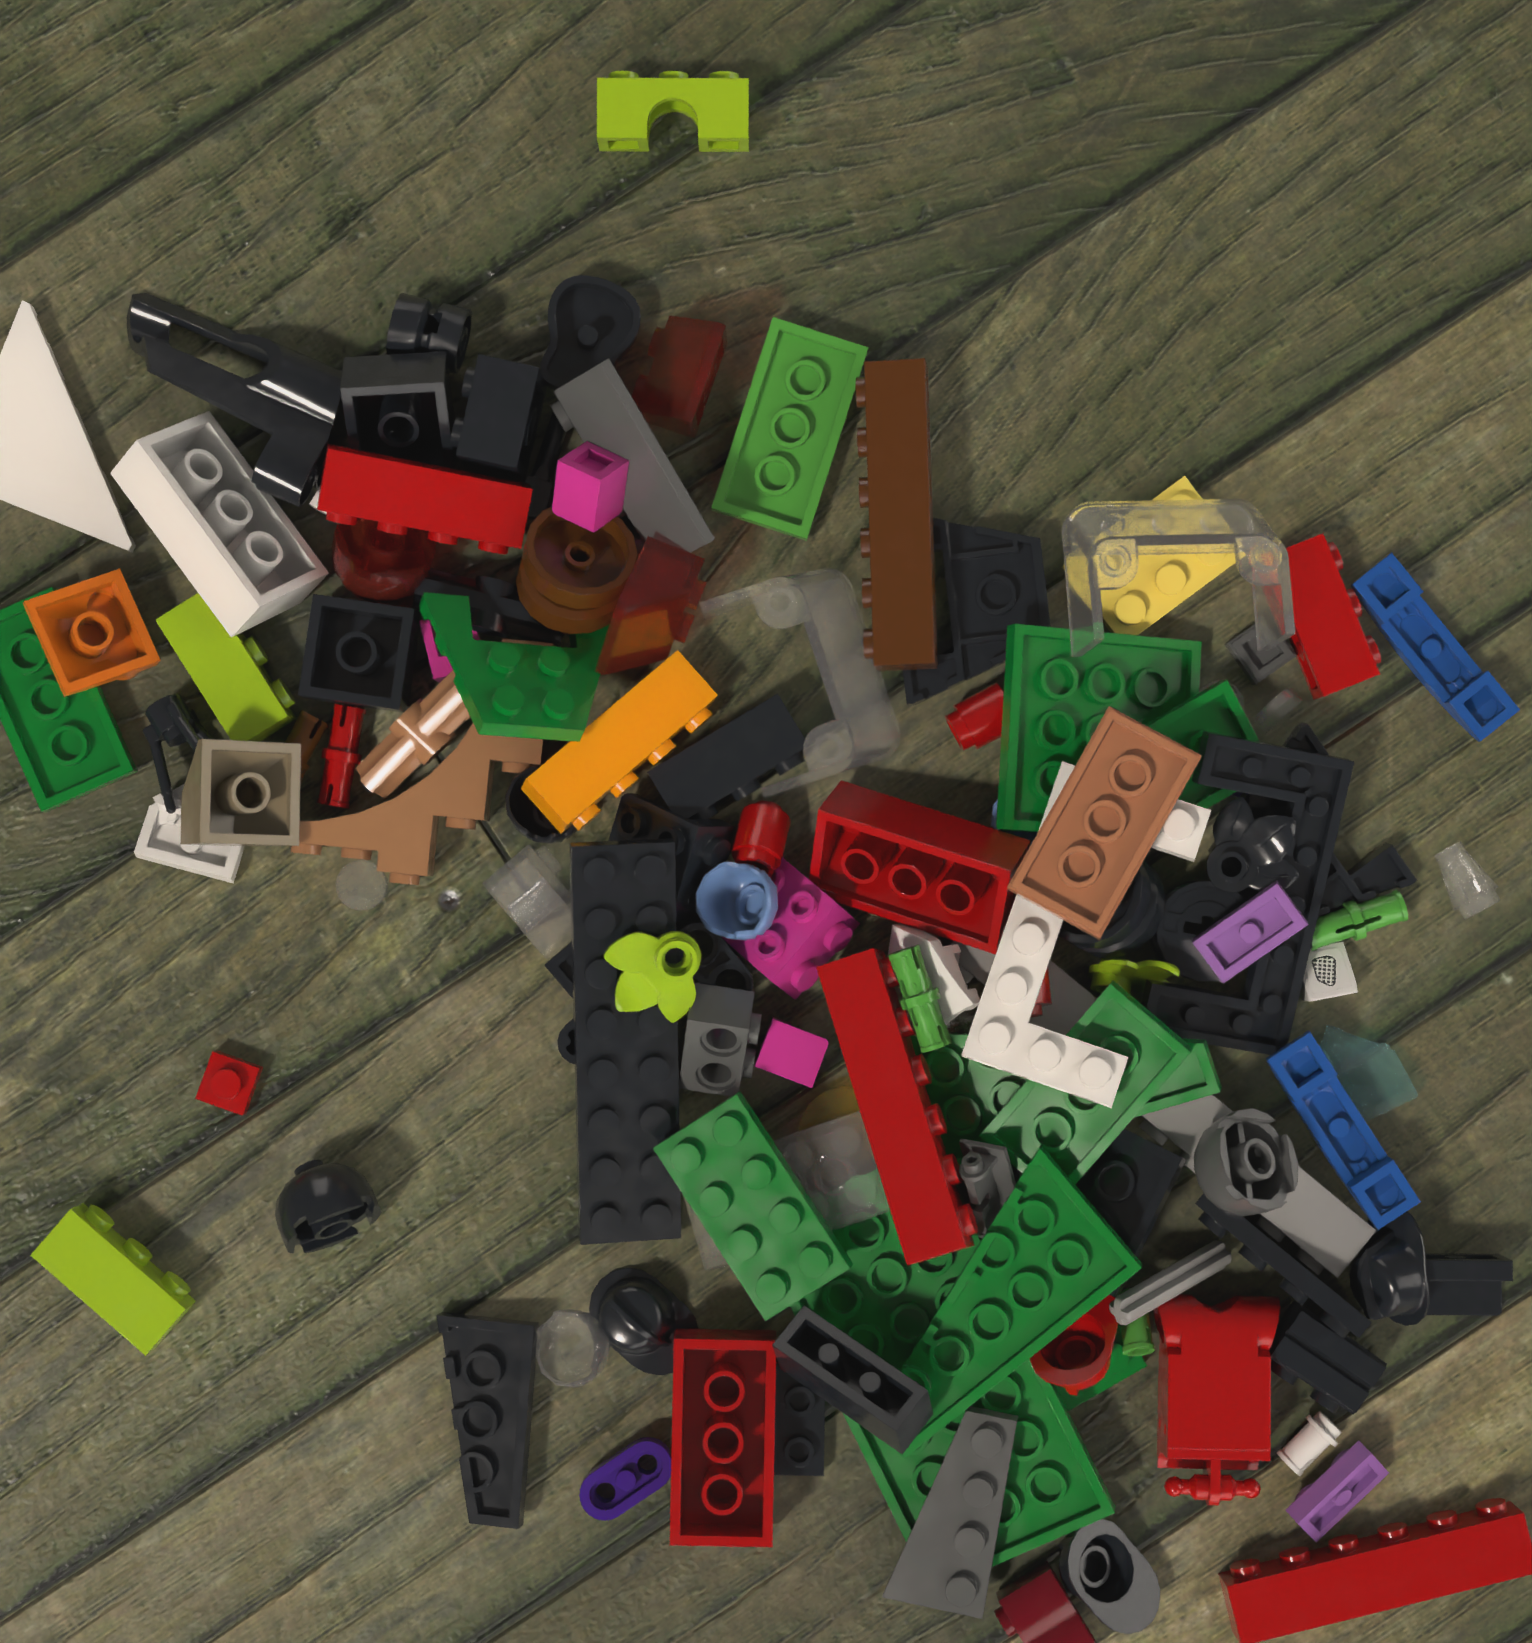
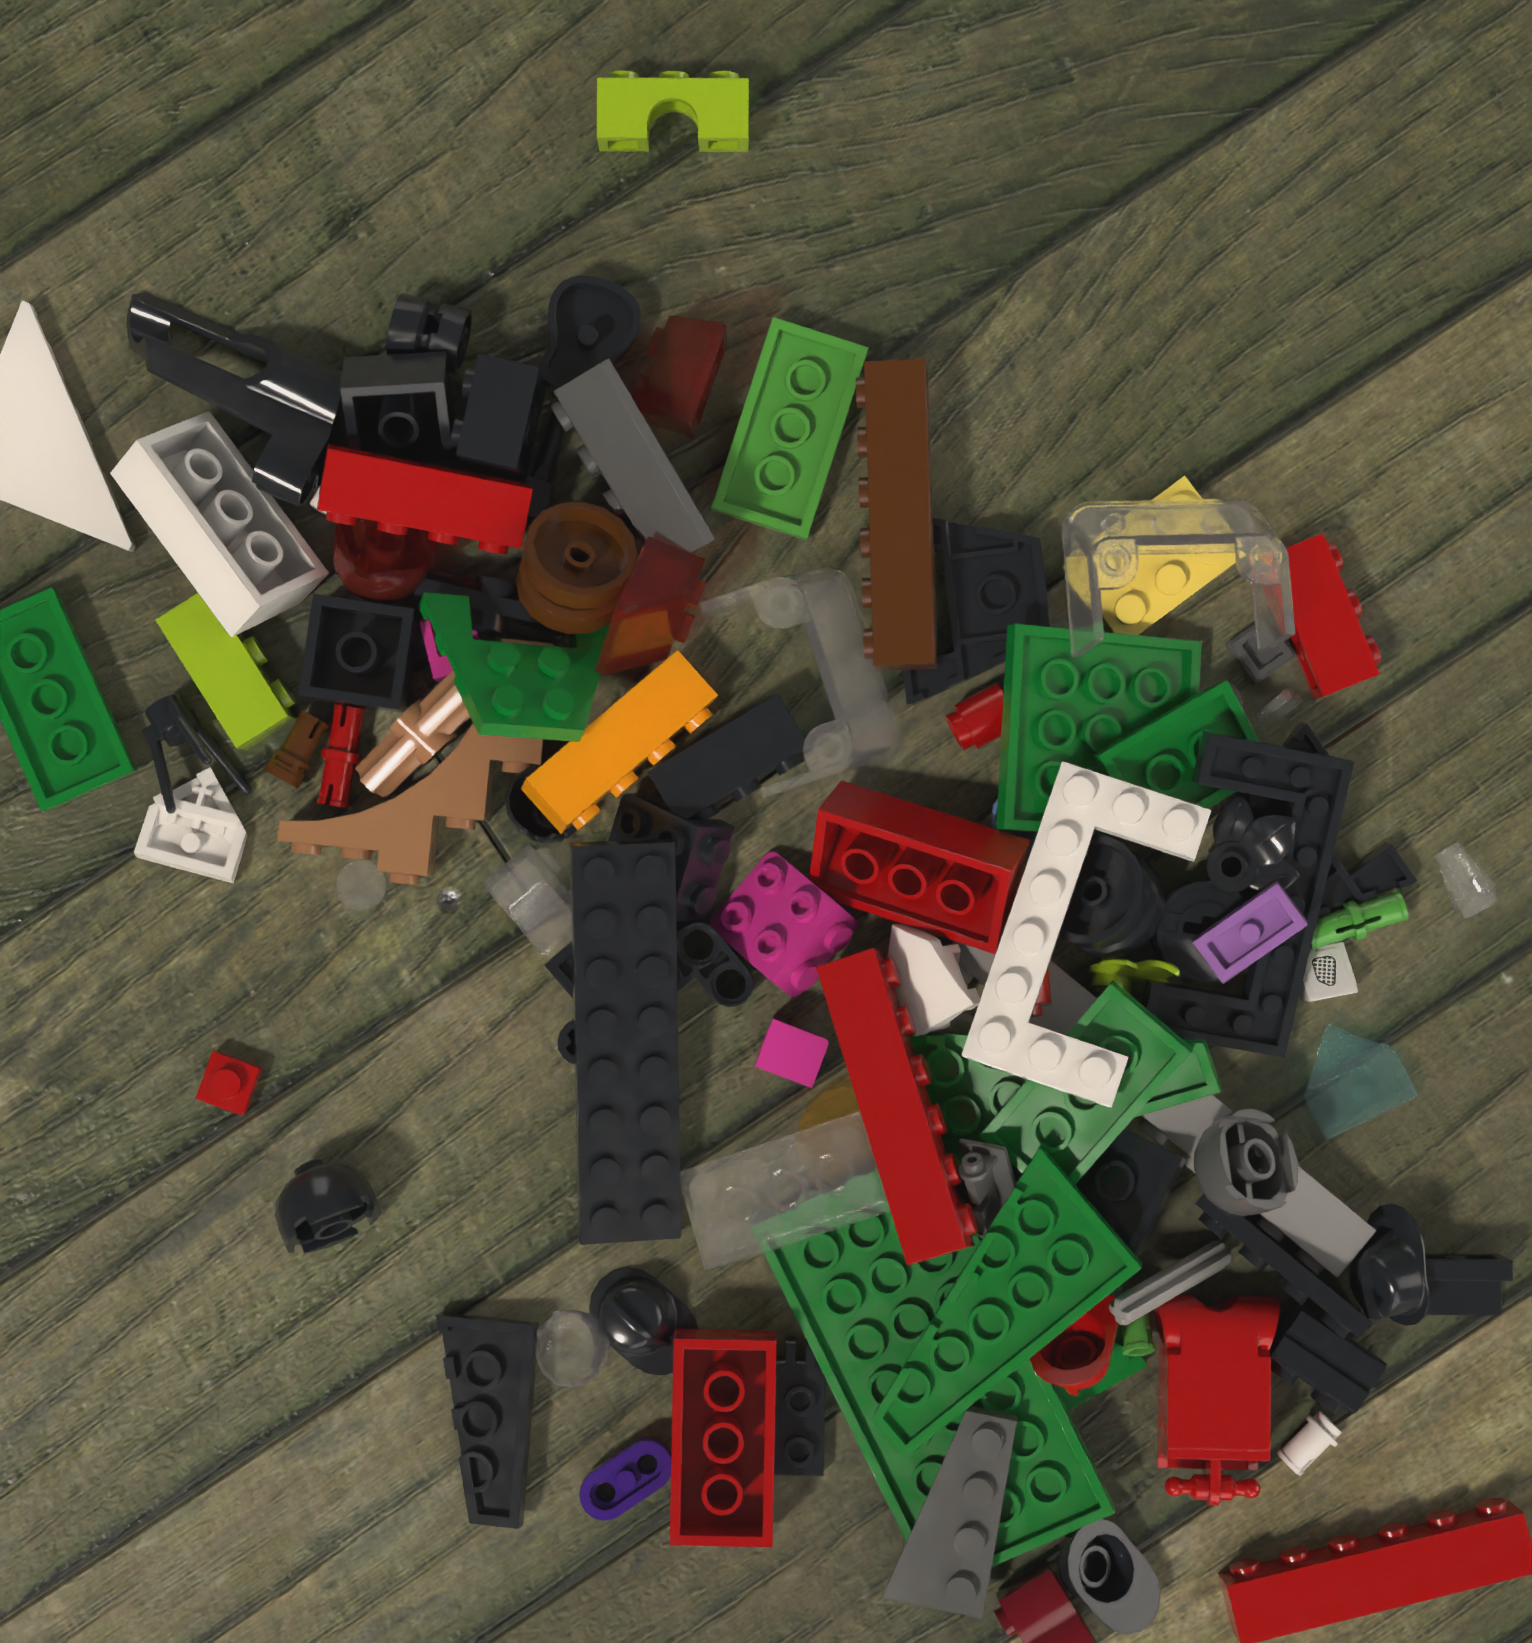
orange slope [23,568,161,697] -> none
lime brick [30,1203,196,1356] -> none
dark tan slope [180,739,301,846] -> none
dark pink panel [552,441,629,533] -> none
lime plate [604,931,701,1023] -> none
green plate [653,1091,853,1321] -> none
dark grey brick [679,983,762,1097] -> none
medium blue hair [696,861,778,941] -> none
red brick [732,801,791,877] -> none
black brick [772,1306,933,1455] -> none
bright green pin [888,944,953,1053] -> none
nougat tile [1007,706,1202,940] -> none
blue slope [1266,1031,1421,1230] -> none
medium lavender plate [1285,1440,1389,1543] -> none
blue slope [1351,553,1520,742] -> none

